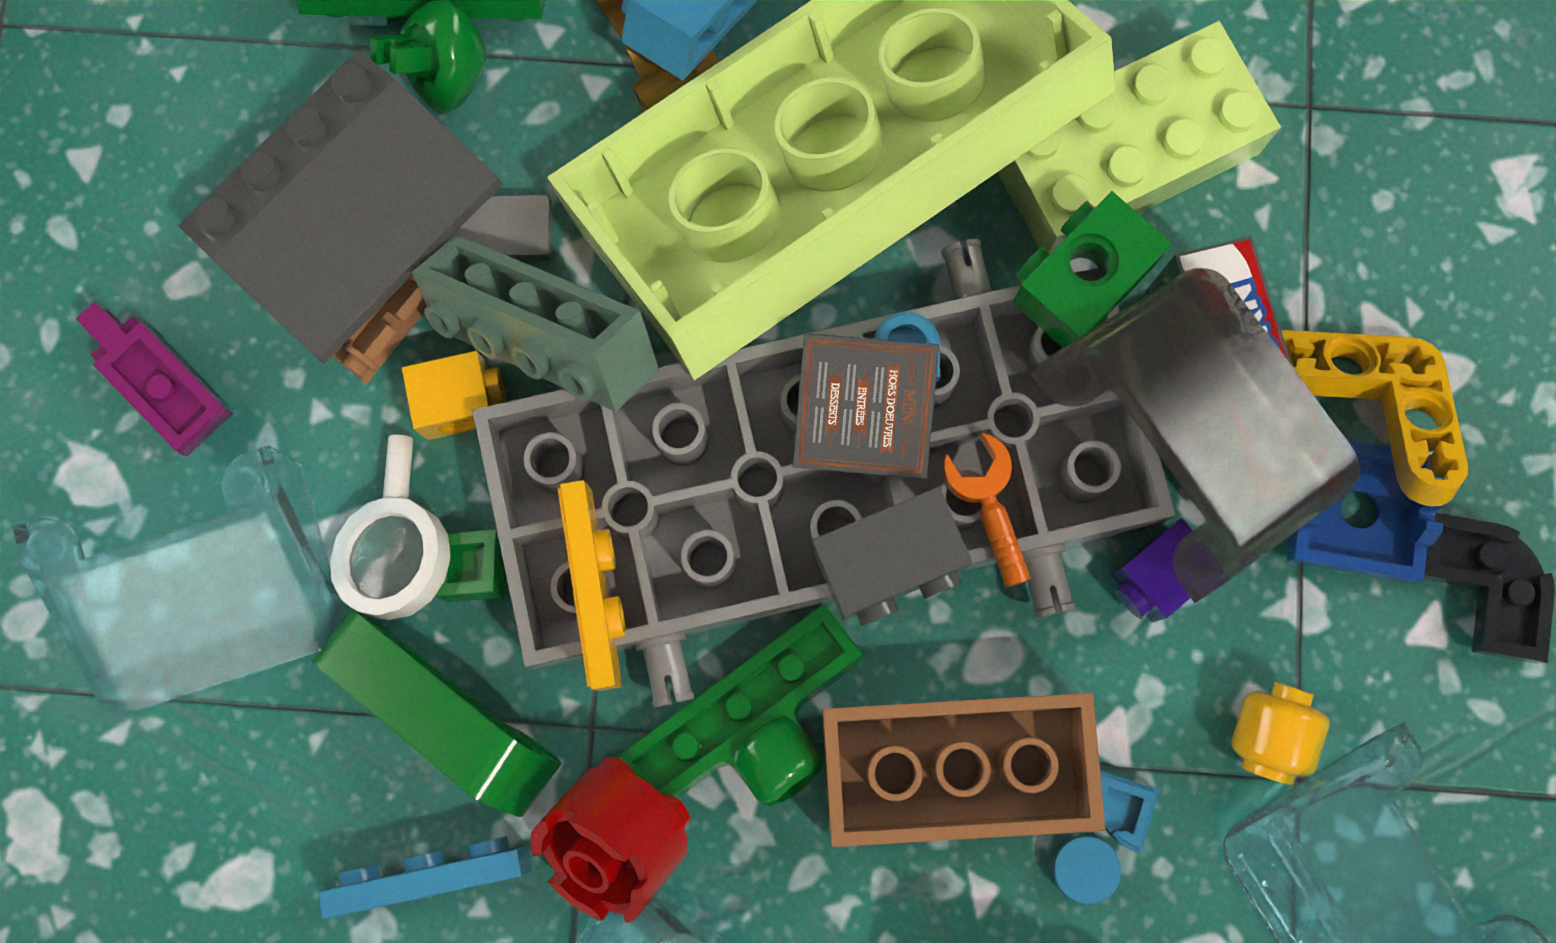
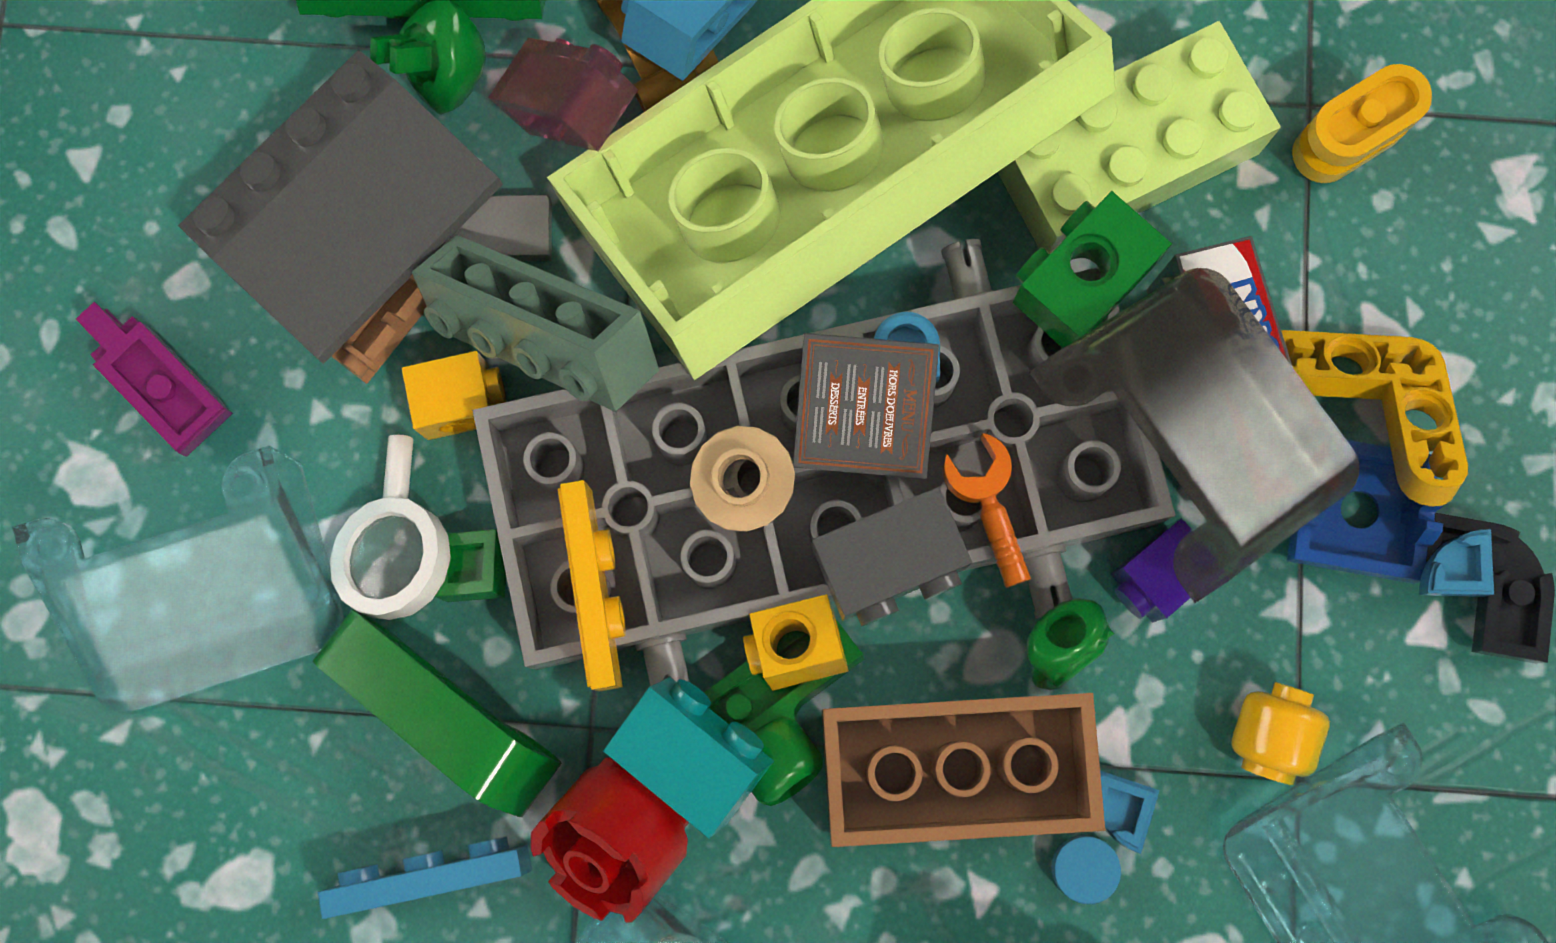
none -> clear pink piece [488,38,638,152]
none -> teal brick [603,677,774,839]
none -> tan piece [690,426,795,532]
none -> yellow brick [743,594,849,691]
none -> green piece [1027,598,1114,690]
none -> yellow brick [1292,64,1432,183]
none -> dark azure tile [1419,529,1494,597]

